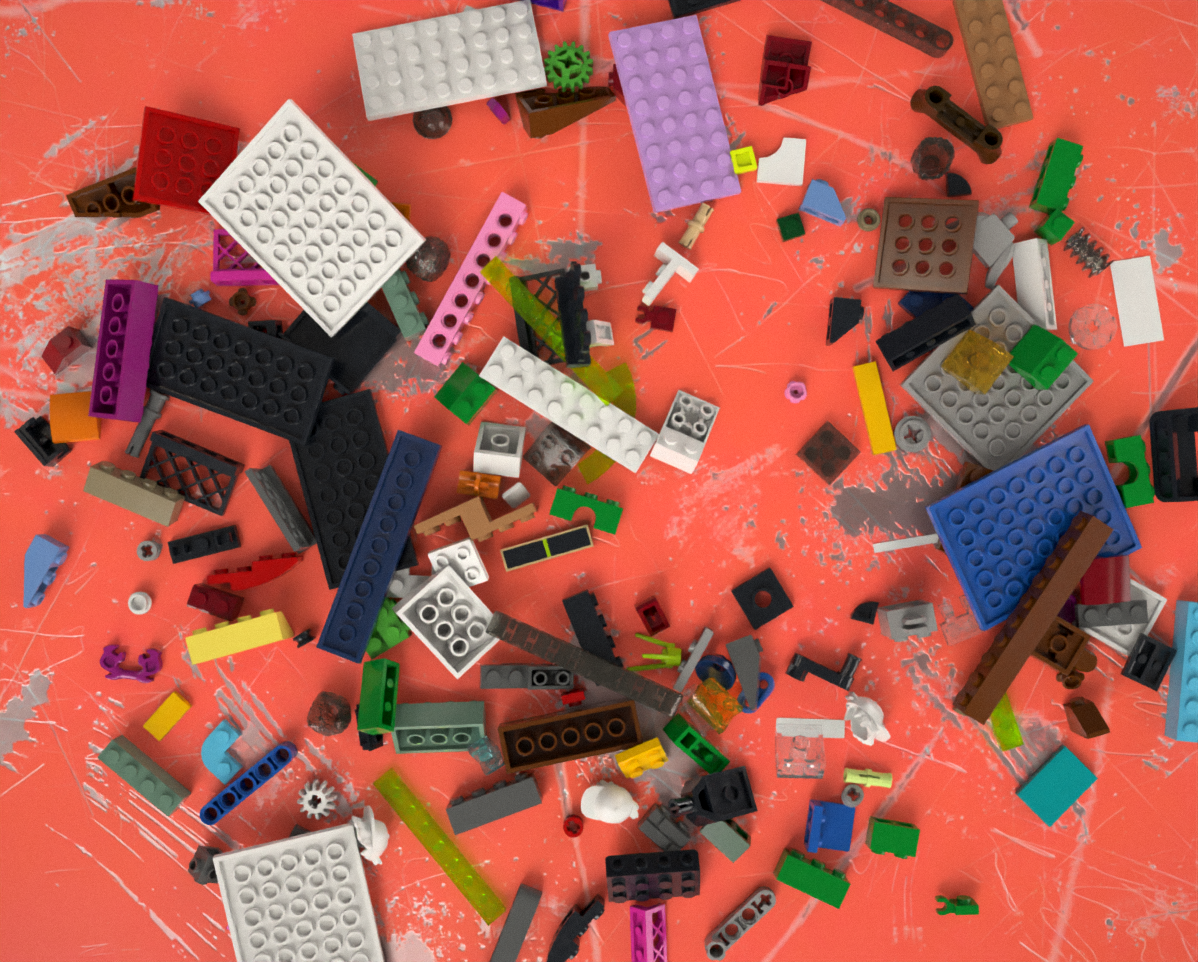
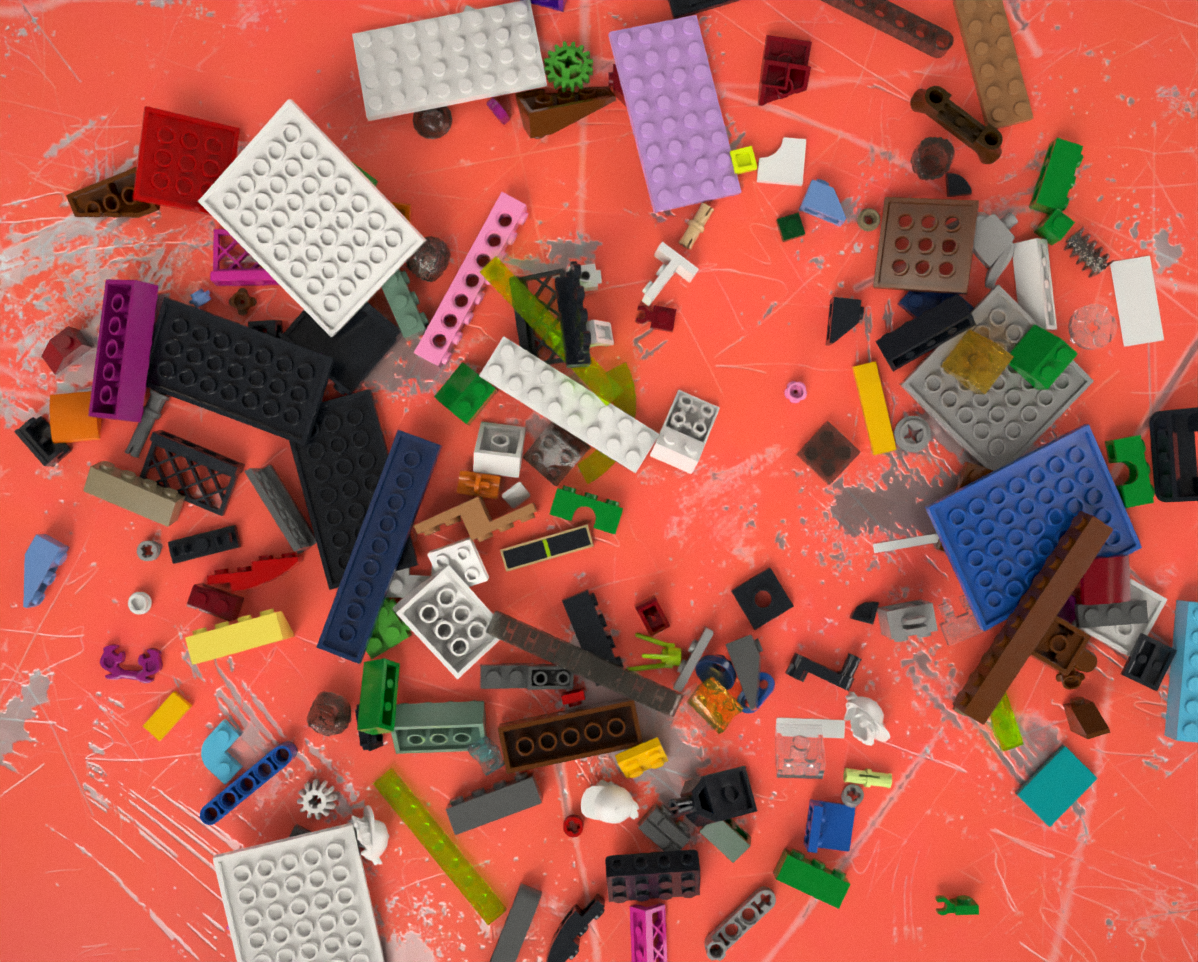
sand green brick [97,735,191,817] -> none
dark grey brick [188,845,223,885] -> none
black bush [293,628,316,648] -> none
green slope [662,713,730,774] -> none
green brick [865,816,920,859] -> none

